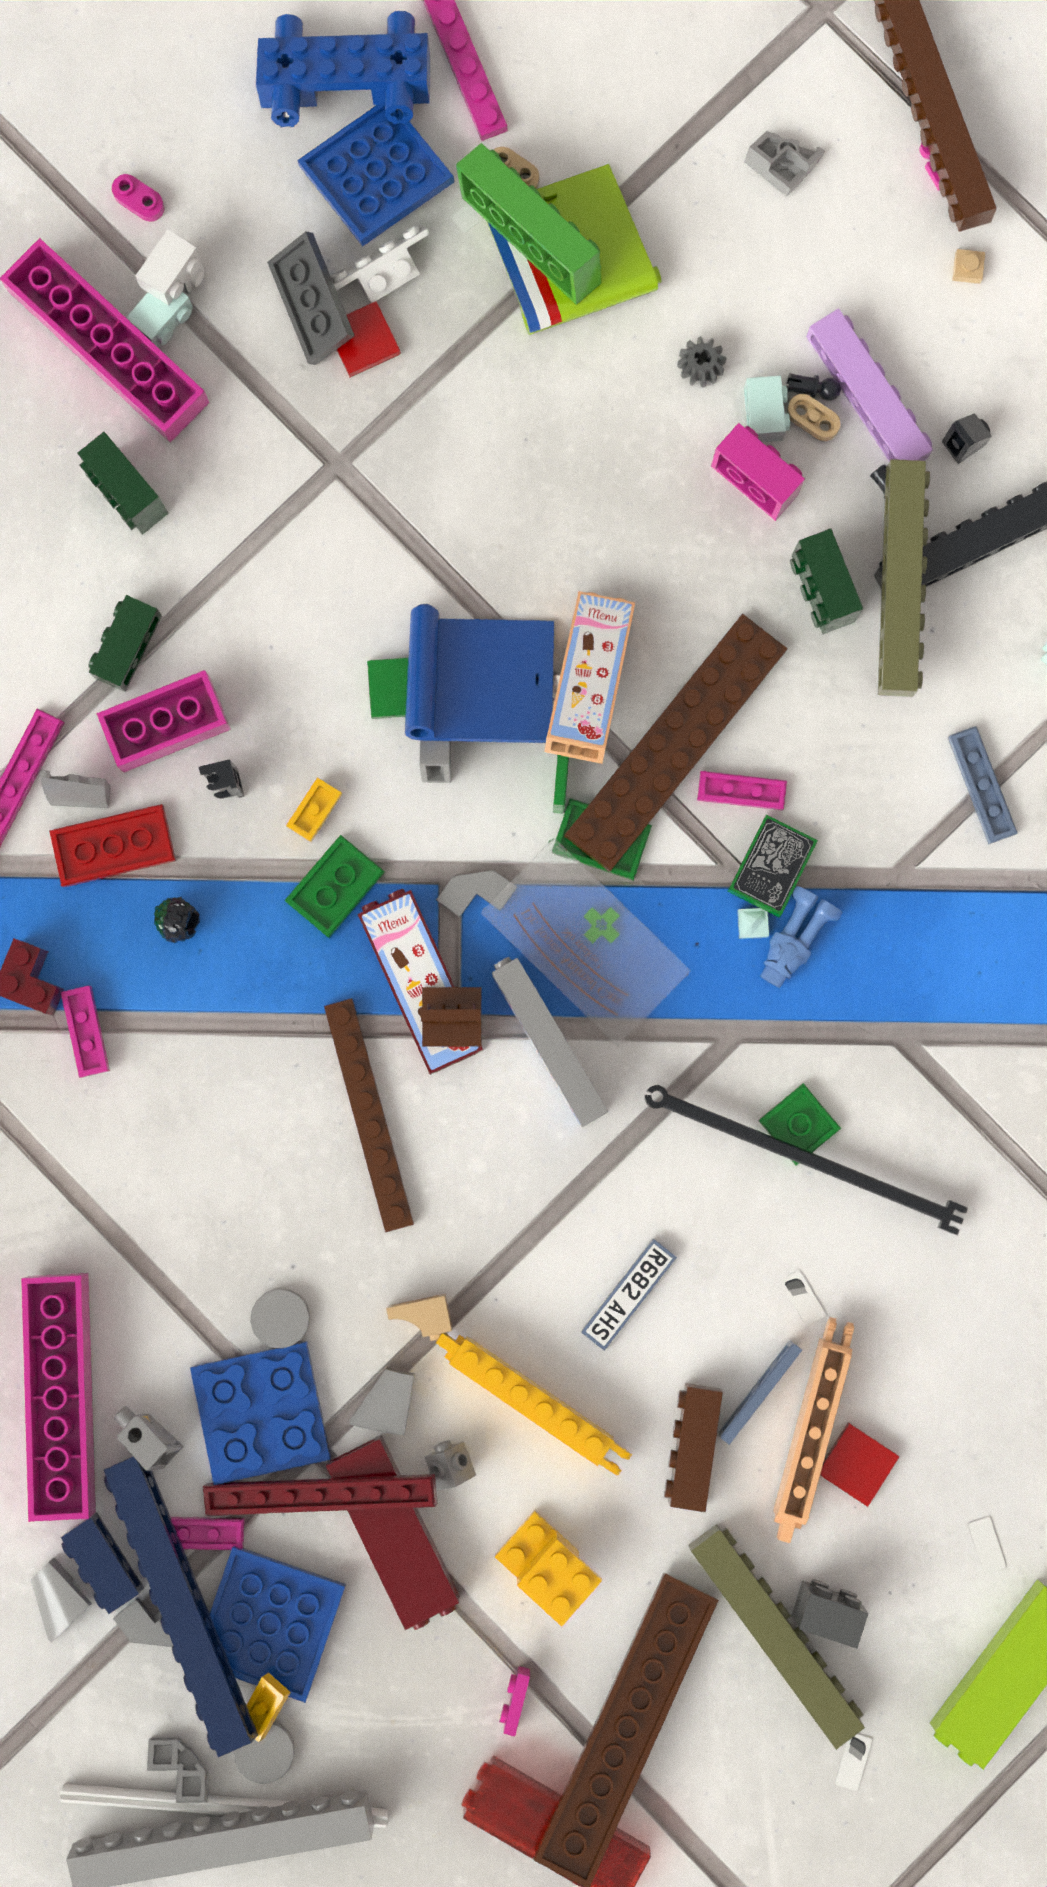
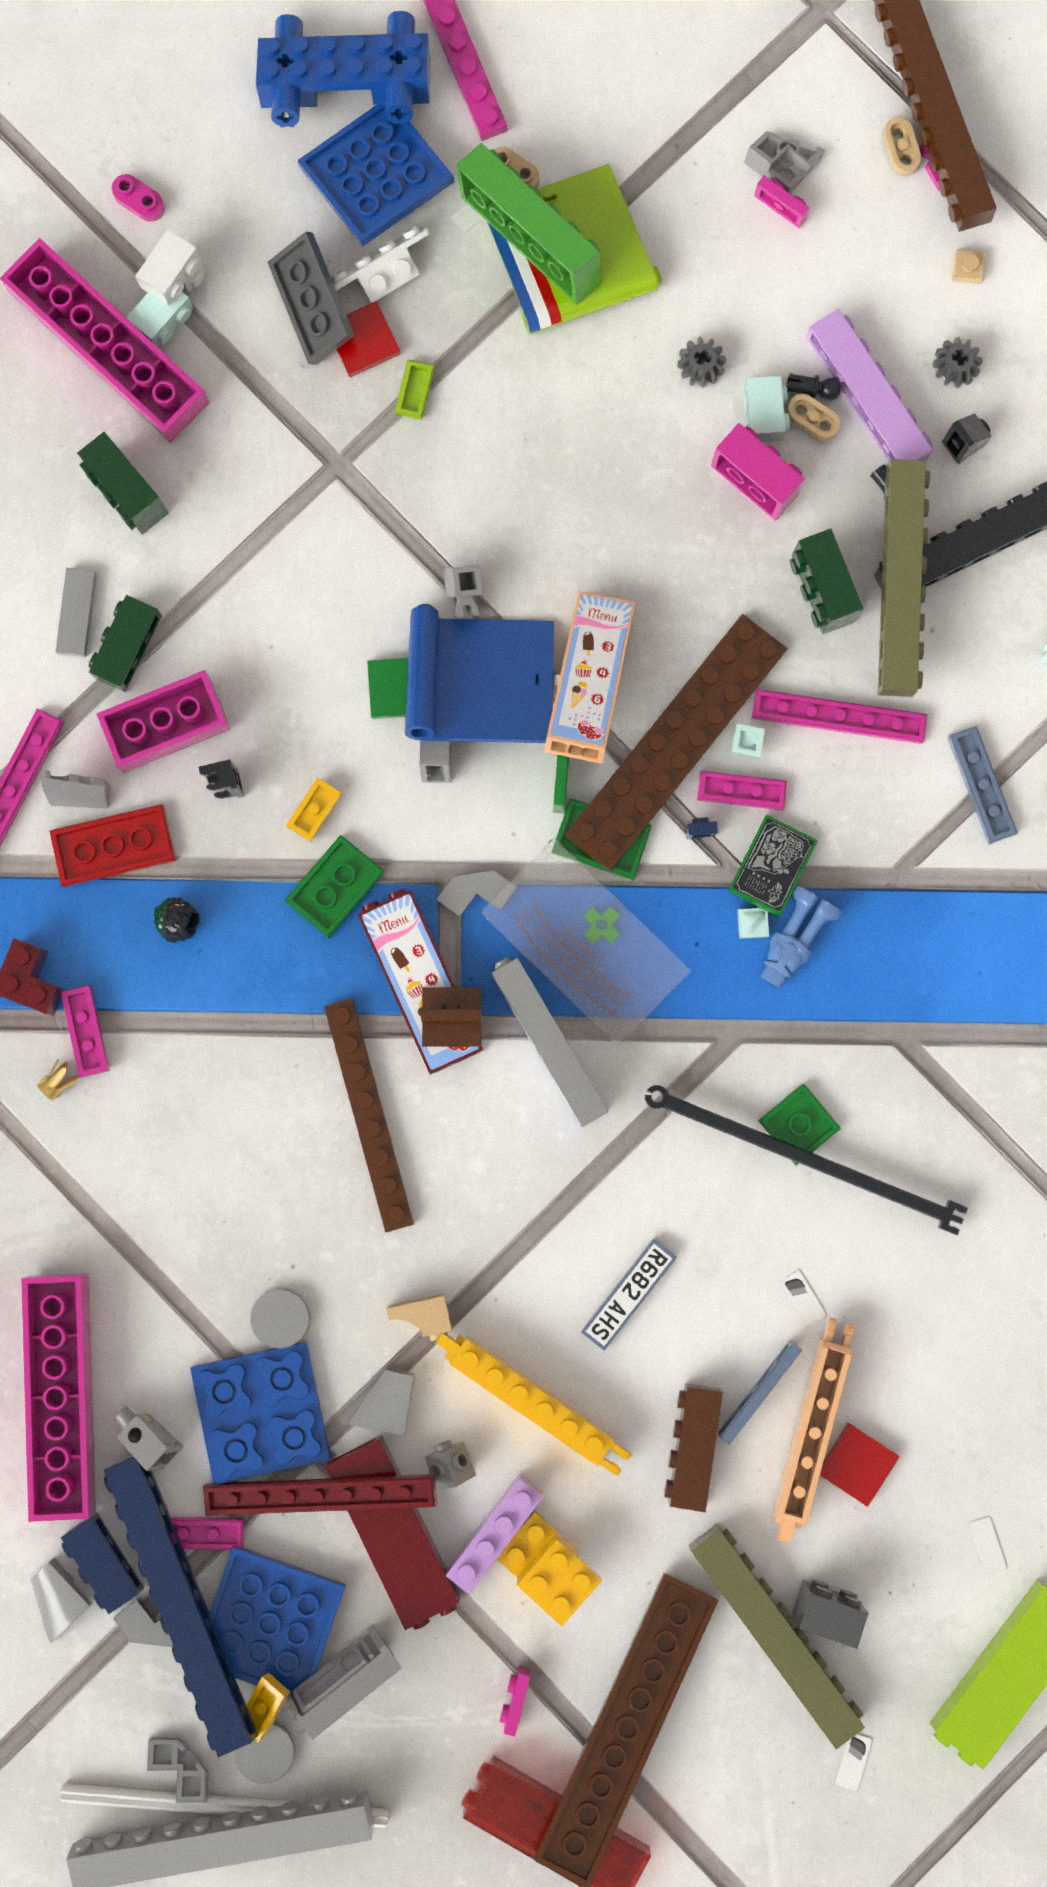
none -> pearl gold piece [37,1059,79,1101]
none -> light grey tile [55,567,97,657]
none -> light grey door [286,1625,402,1739]
none -> lime tile [394,359,435,420]
none -> light grey brick [443,565,483,617]
none -> lavender brick [446,1473,543,1594]
none -> dark blue plate [685,817,718,839]
none -> light aqua tile [730,724,765,759]
none -> dark pink tile [751,689,928,744]
none -> dark pink plate [754,175,810,228]
none -> tan plate [883,117,921,176]
none -> dark grey gear [932,337,983,388]

